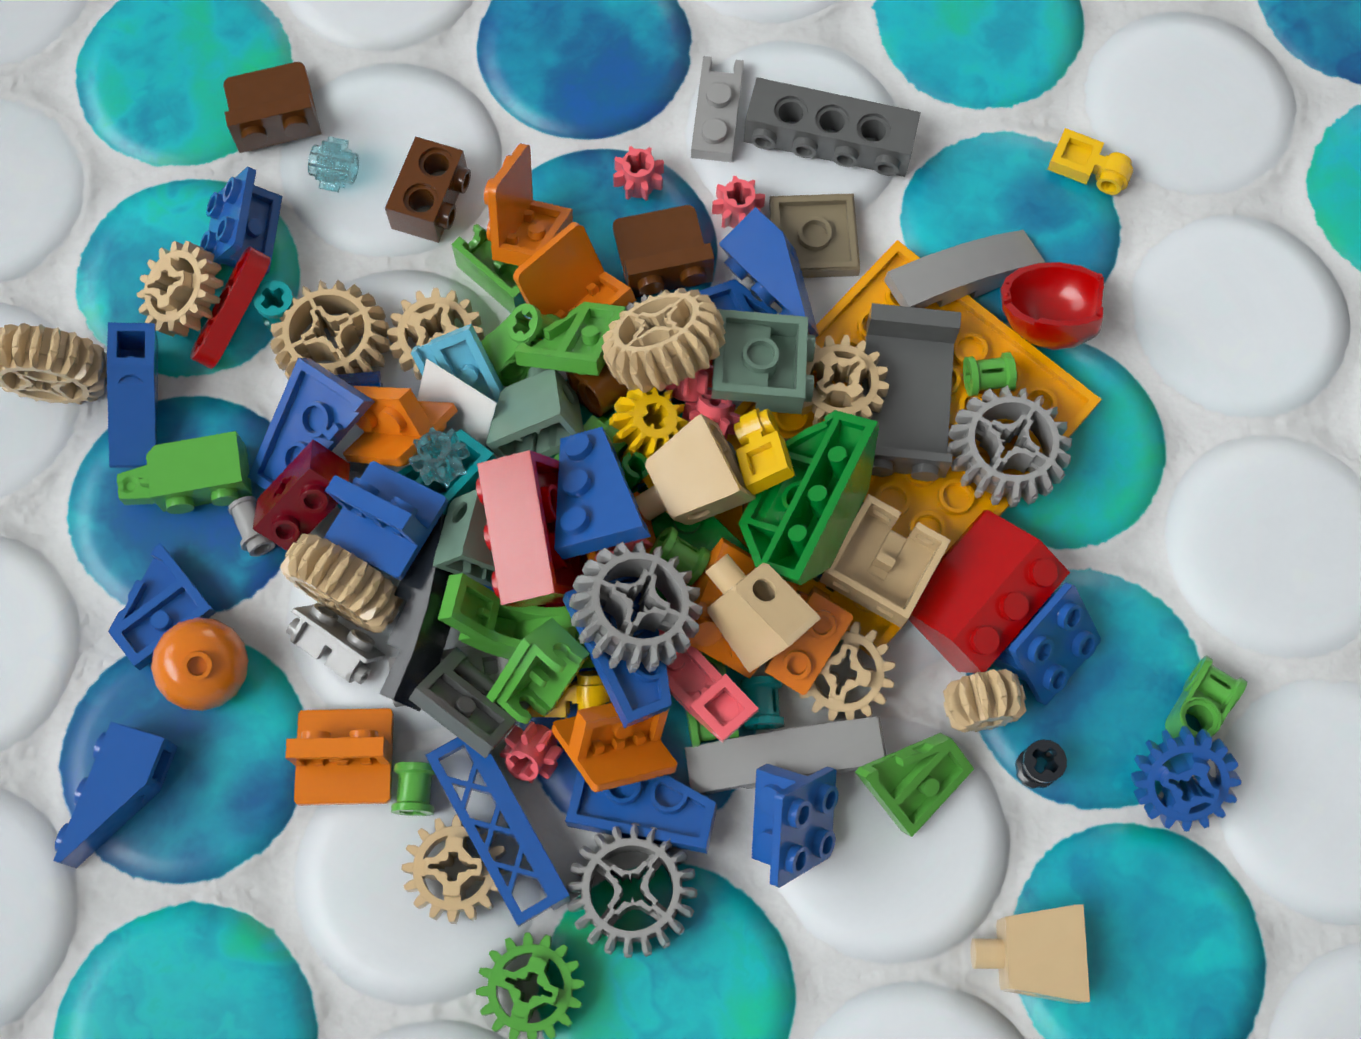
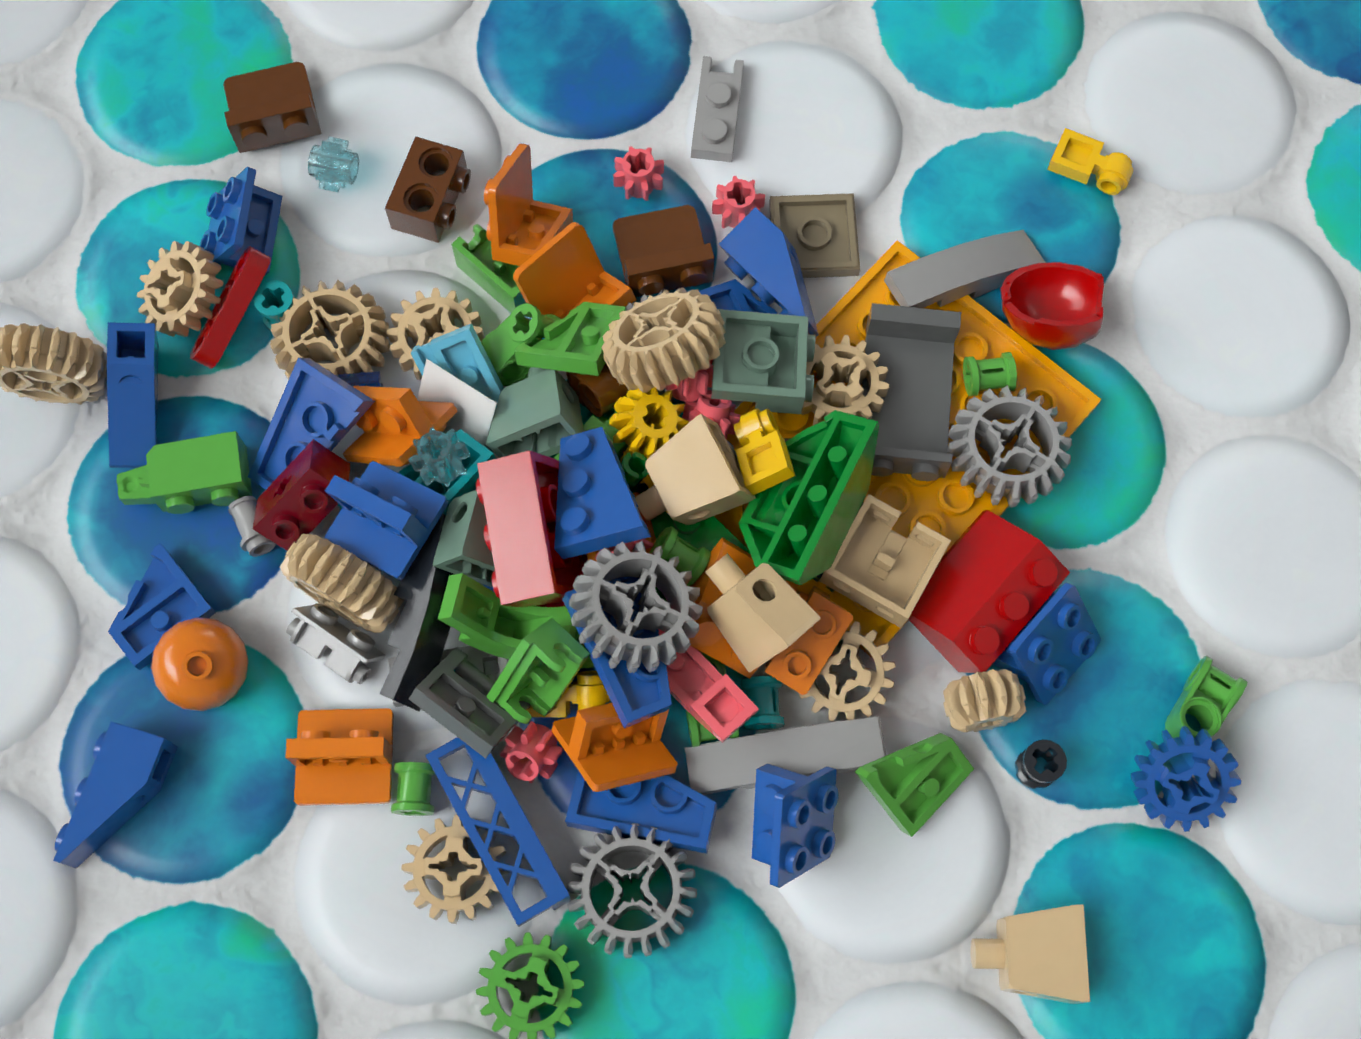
dark grey brick [743,77,921,177] -> none

